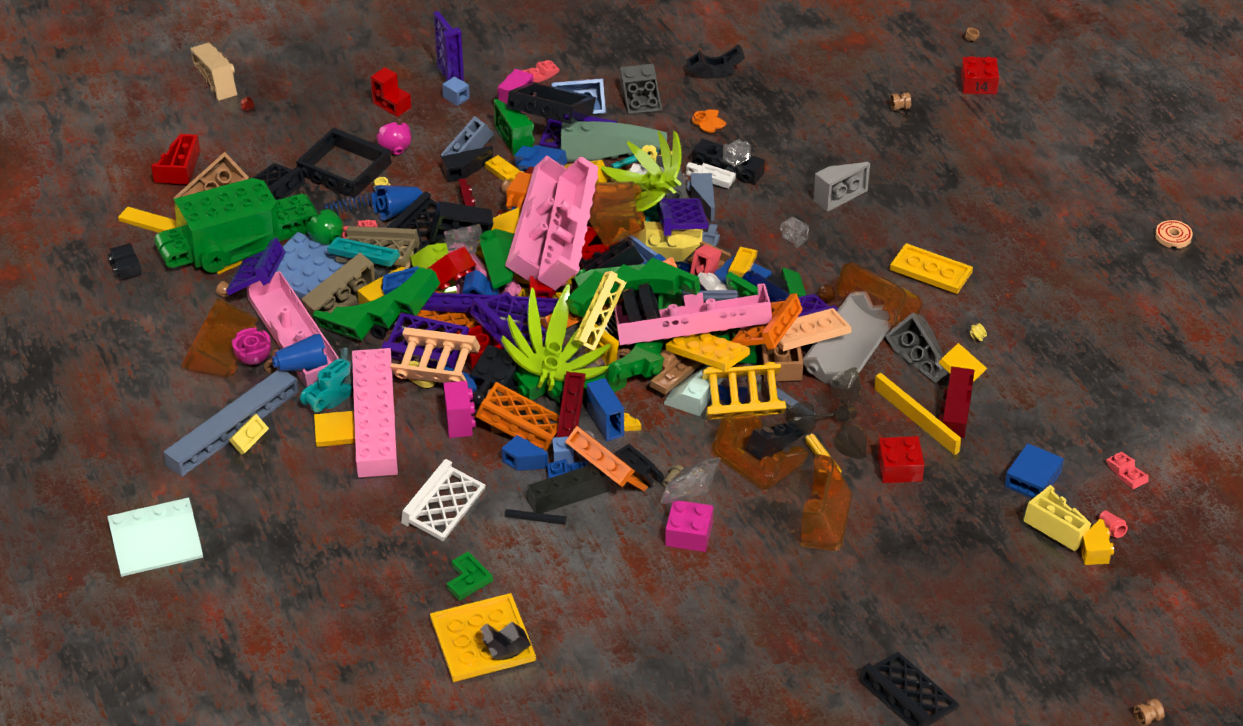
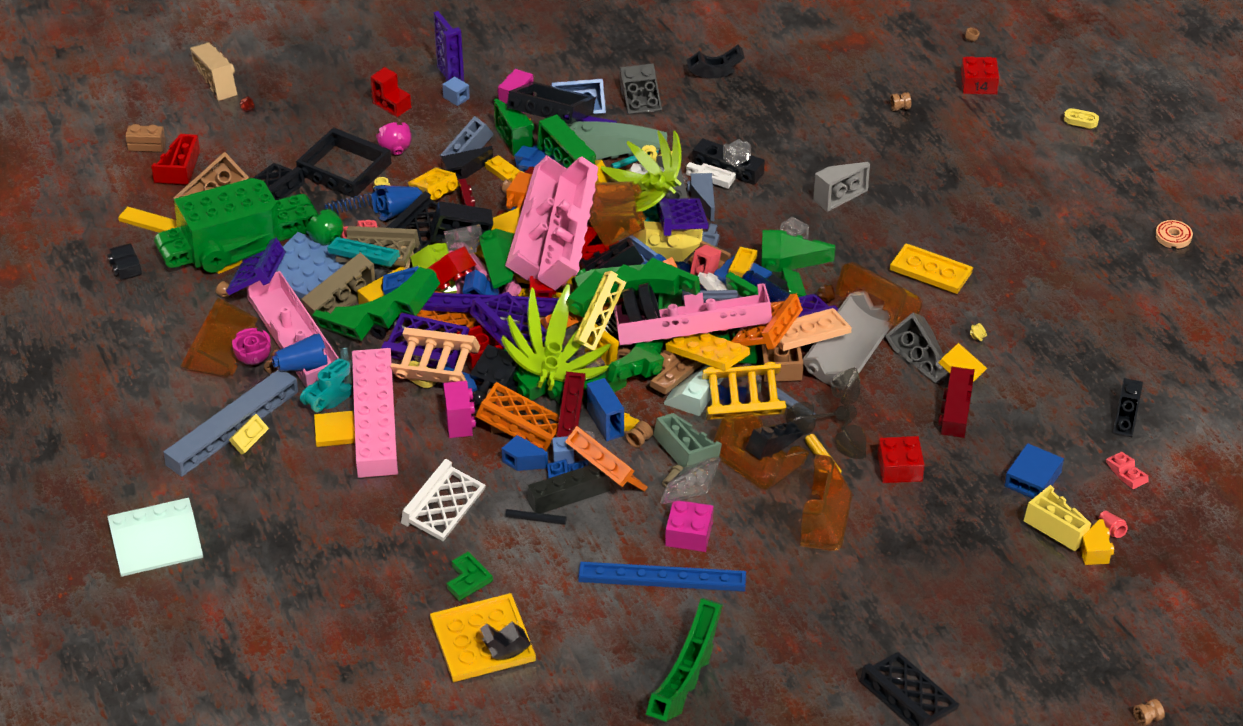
coral slope [522,60,560,83] -> none
black hinge [614,444,664,488] -> none
orange plate [692,110,726,133] -> none
yellow tile [874,373,961,455] -> none
none -> medium nougat brick [126,124,166,152]
none -> yellow plate [408,168,459,201]
none -> green wedge [537,115,596,168]
none -> blue tile [579,562,746,592]
none -> medium nougat wheel [626,421,653,448]
none -> green arch [646,598,723,722]
none -> sand green wedge [653,413,722,472]
none -> green wedge [761,230,835,272]
none -> light yellow plate [1064,109,1099,129]
none -> black slope [1113,378,1143,438]

